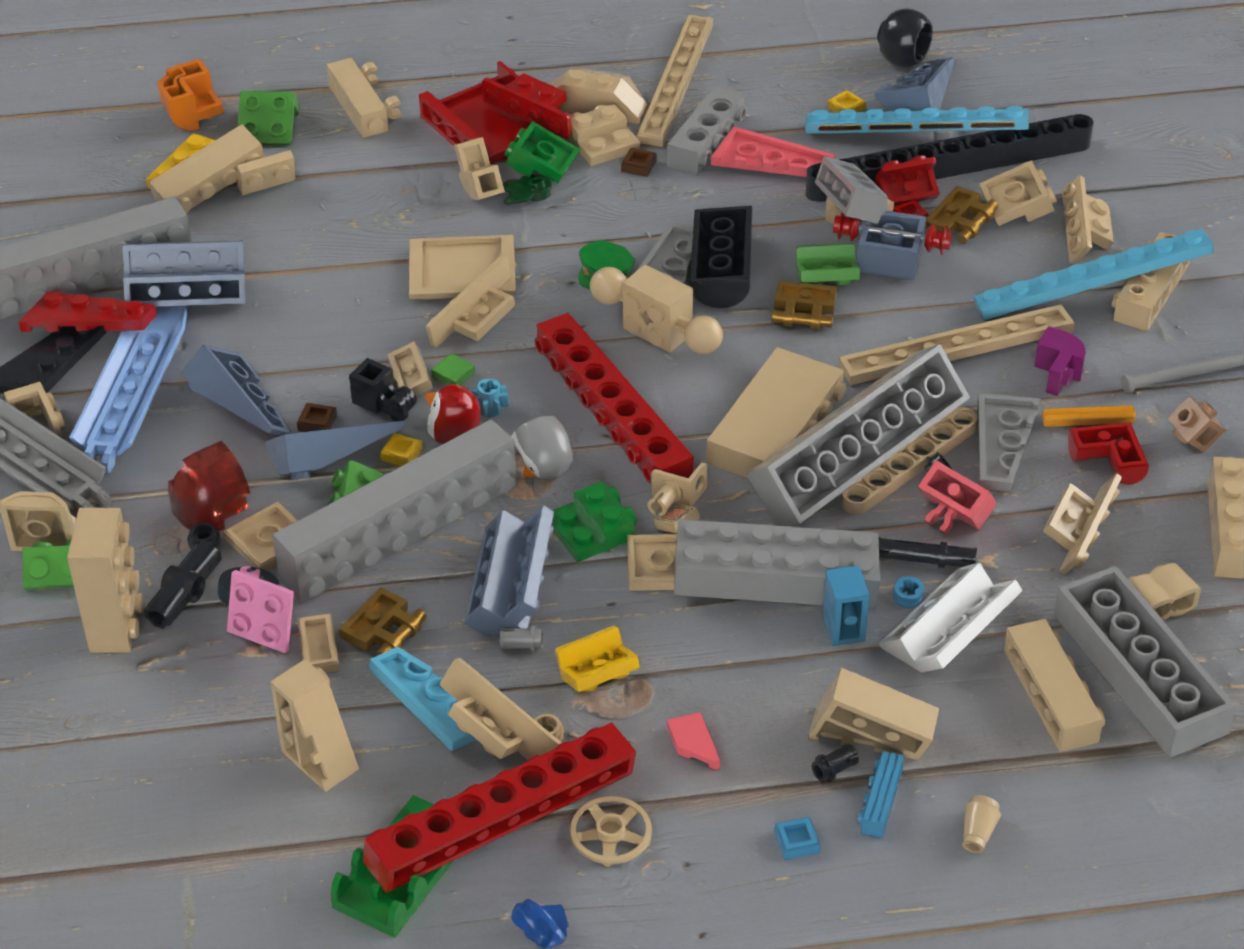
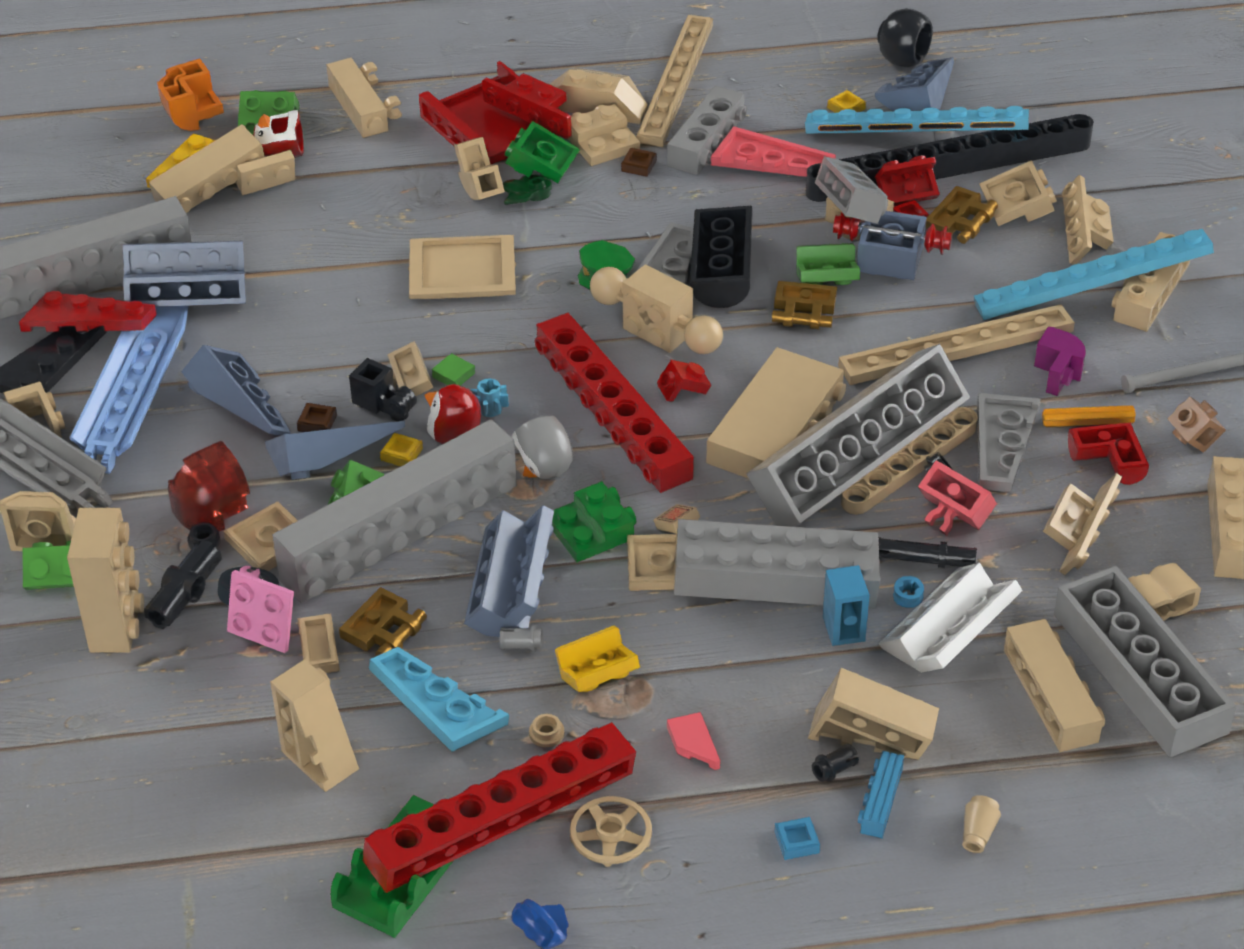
tan bracket [426,254,515,348] -> none
tan bracket [440,658,562,760] -> none
tan bracket [647,462,707,516] -> none
none -> piece [252,110,304,158]
none -> red bracket [657,359,712,402]

